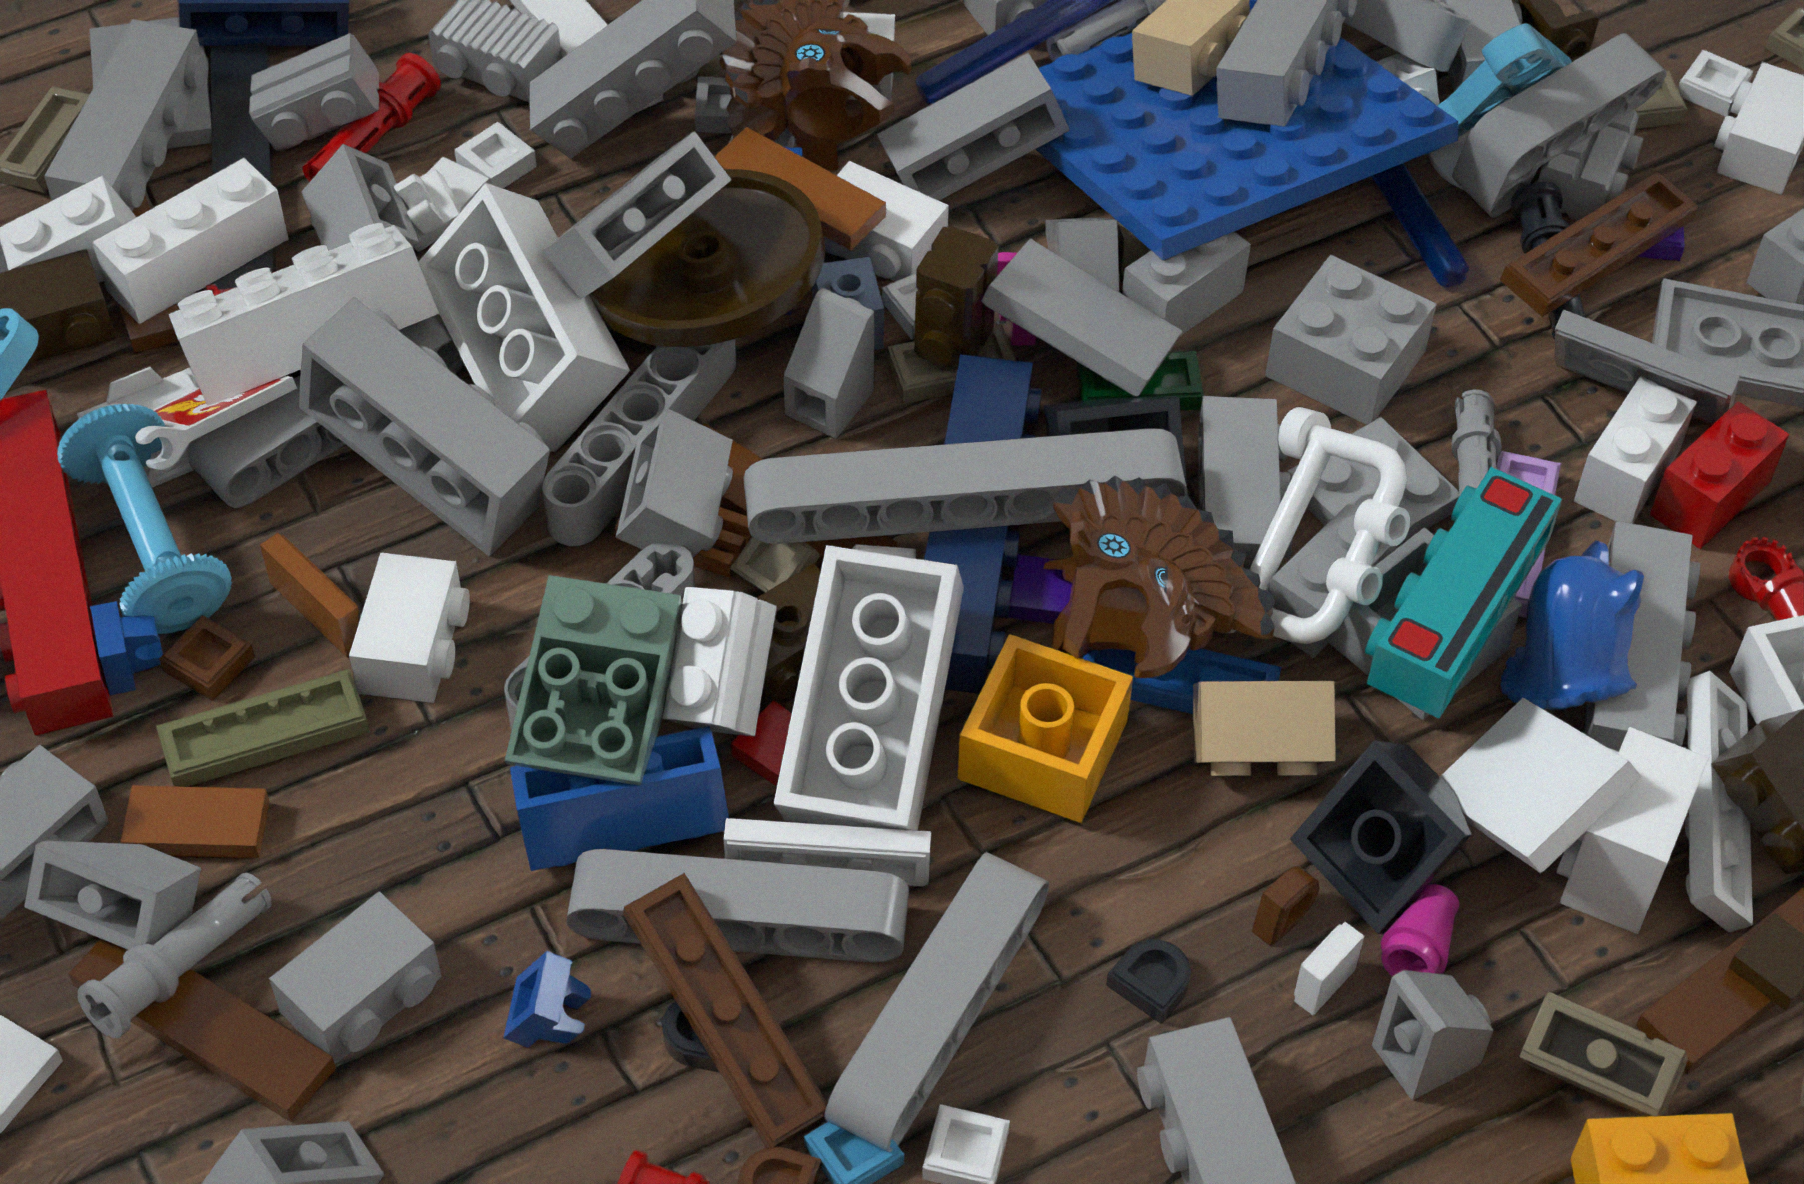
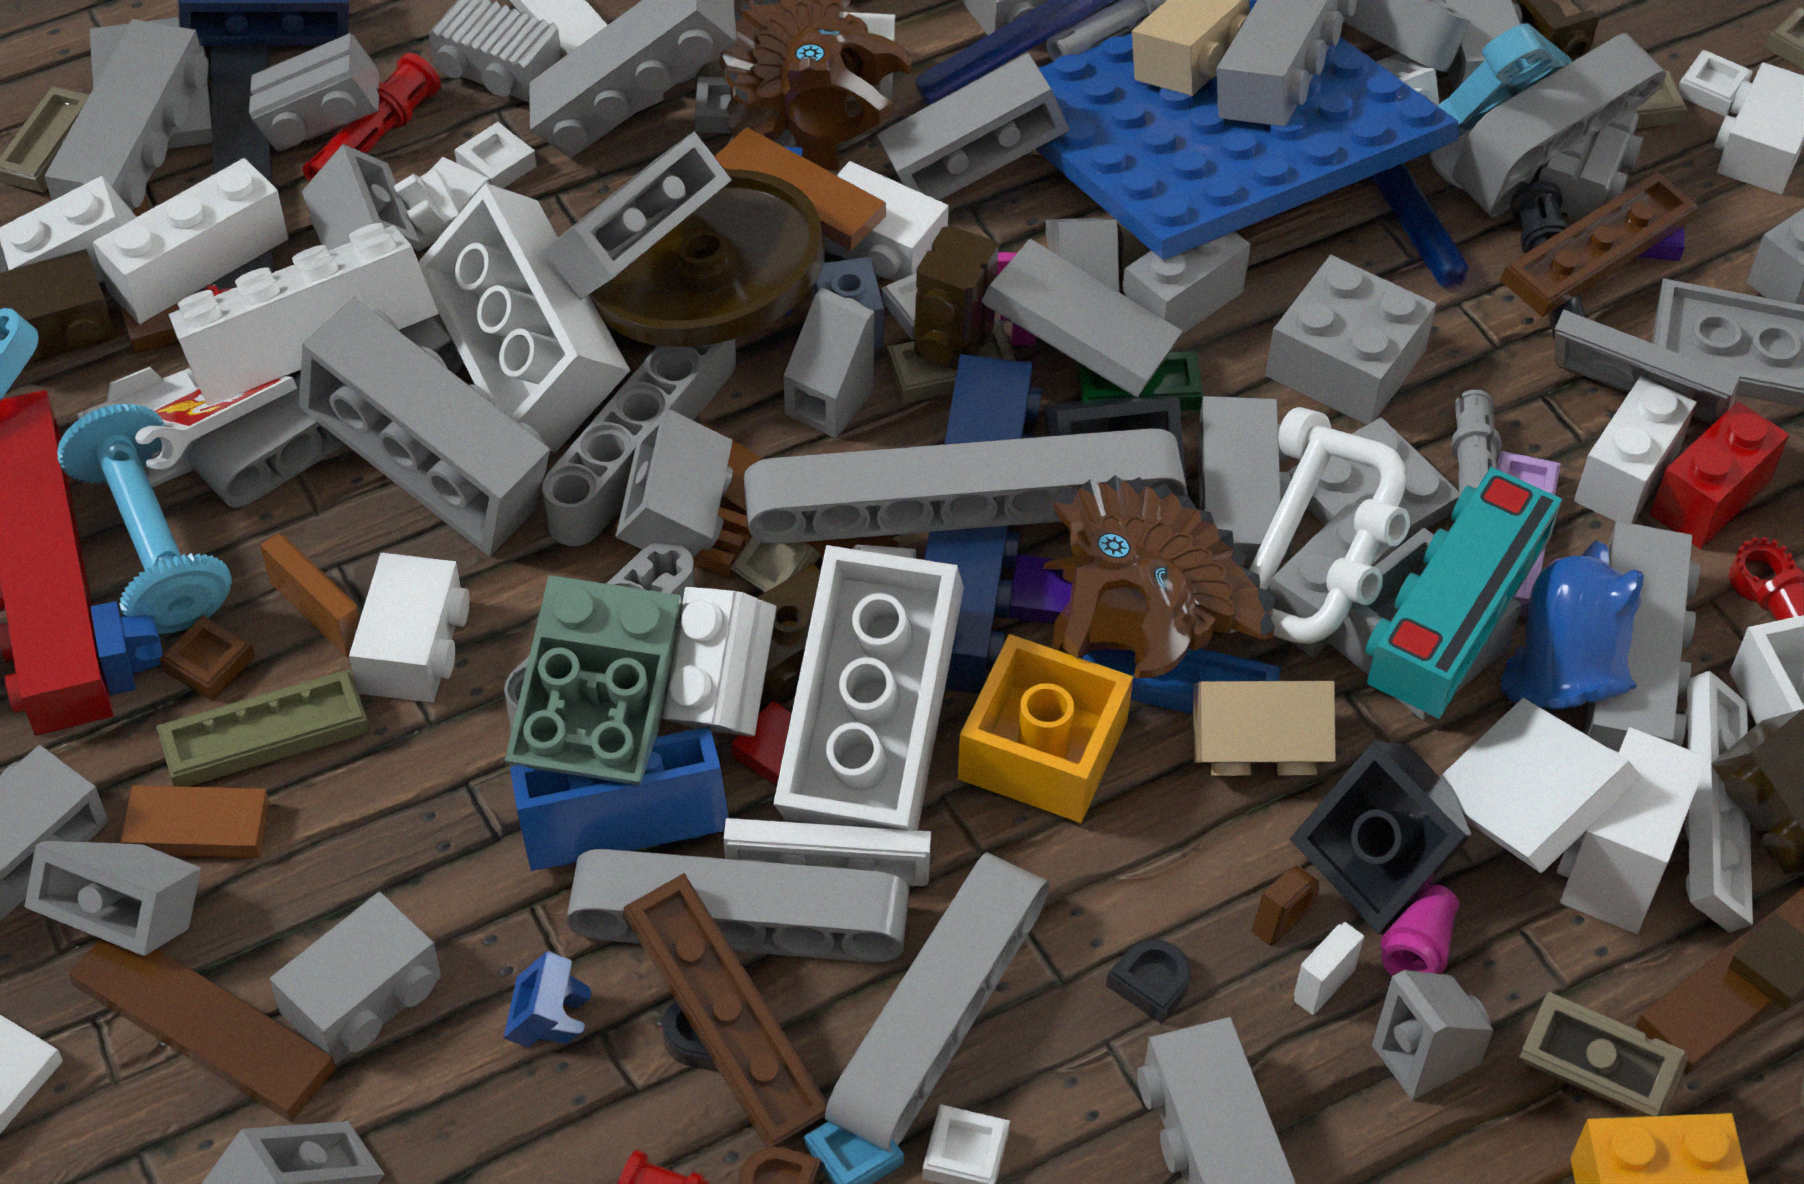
light grey pin [77,873,272,1038] -> none

